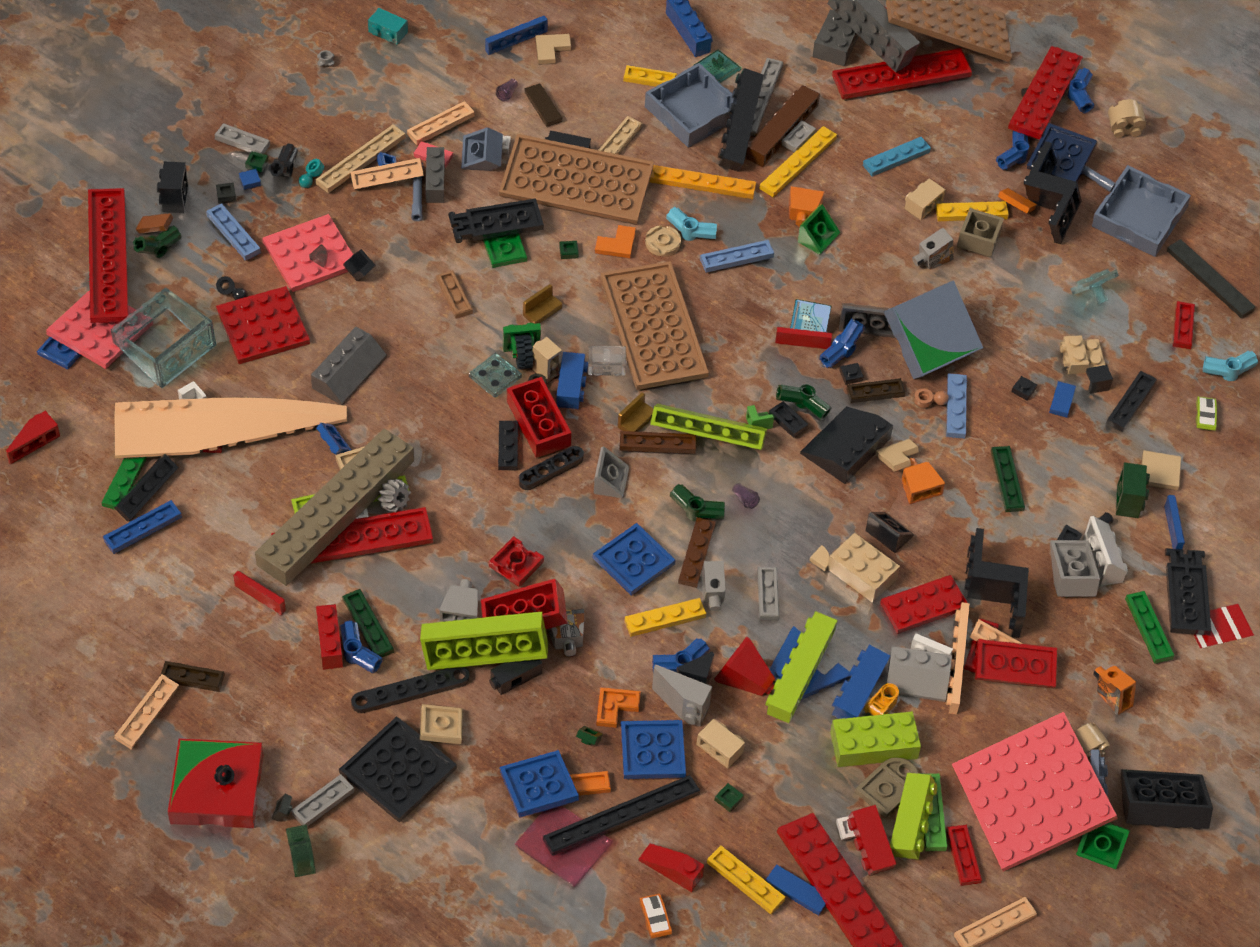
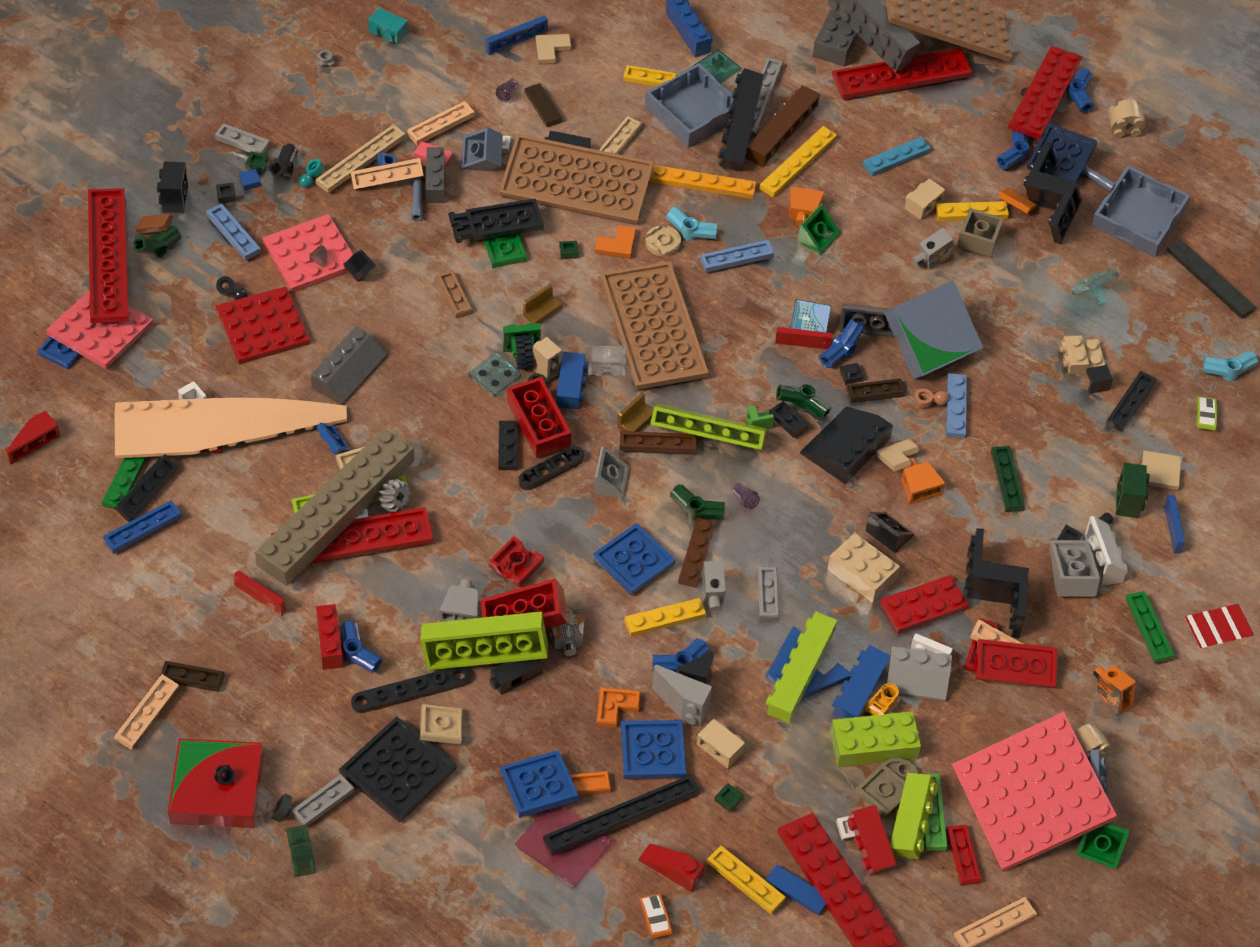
clear light blue windscreen [110,287,216,388] -> none
dark green tile [342,589,394,657] -> none
dark green plate [576,726,603,745] -> none
red slope [714,636,775,696] -> none
light grey plate [782,121,816,152] -> none
tan tile [810,545,829,571] -> none
light nougat plate [946,602,970,715] -> none
black plate [1011,376,1038,401] -> none
blue tile [1049,381,1076,418] -> none
black slope [1121,769,1213,830] -> none
black hinge [1165,548,1211,635] -> none
red tile [1172,301,1195,349] -> none

